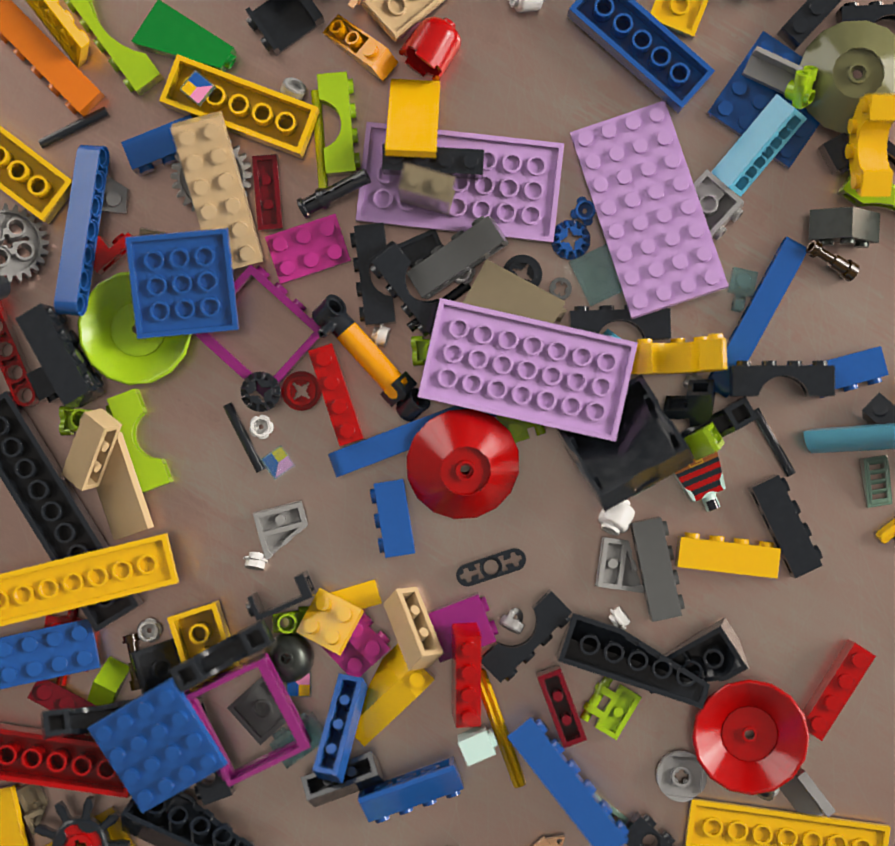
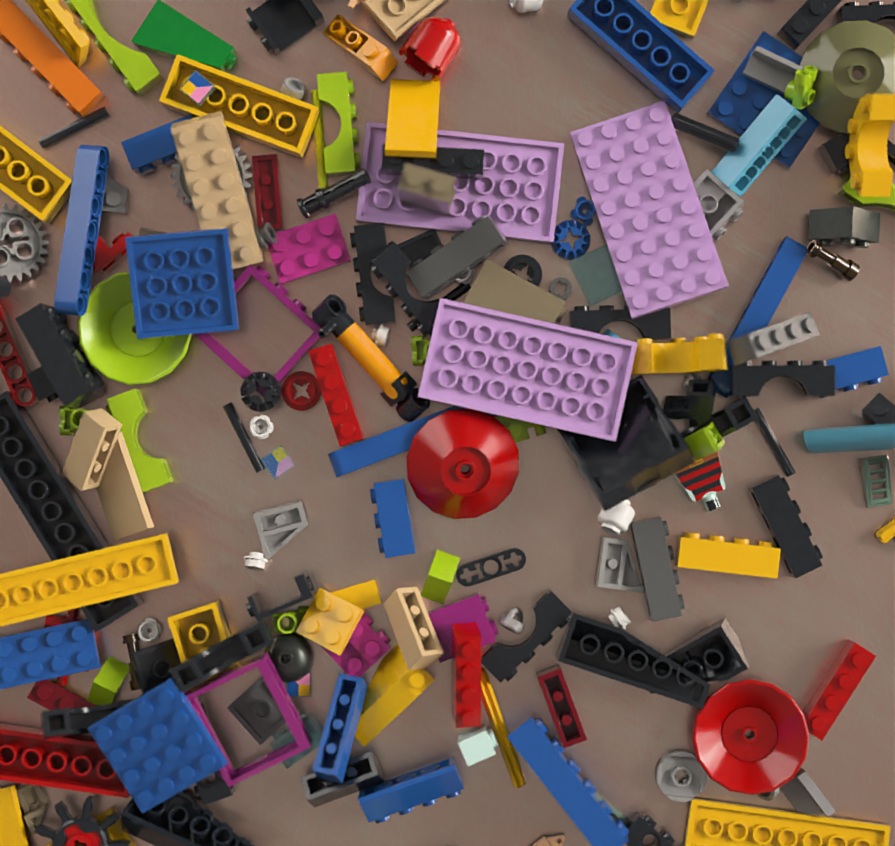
lime plate [580,677,642,740] -> none
clear light blue plate [727,267,758,313] -> none
none -> dark grey bush [255,222,277,248]
none -> lime slope [421,549,460,605]
none -> black axle [671,113,740,152]
none -> brick [726,312,819,366]

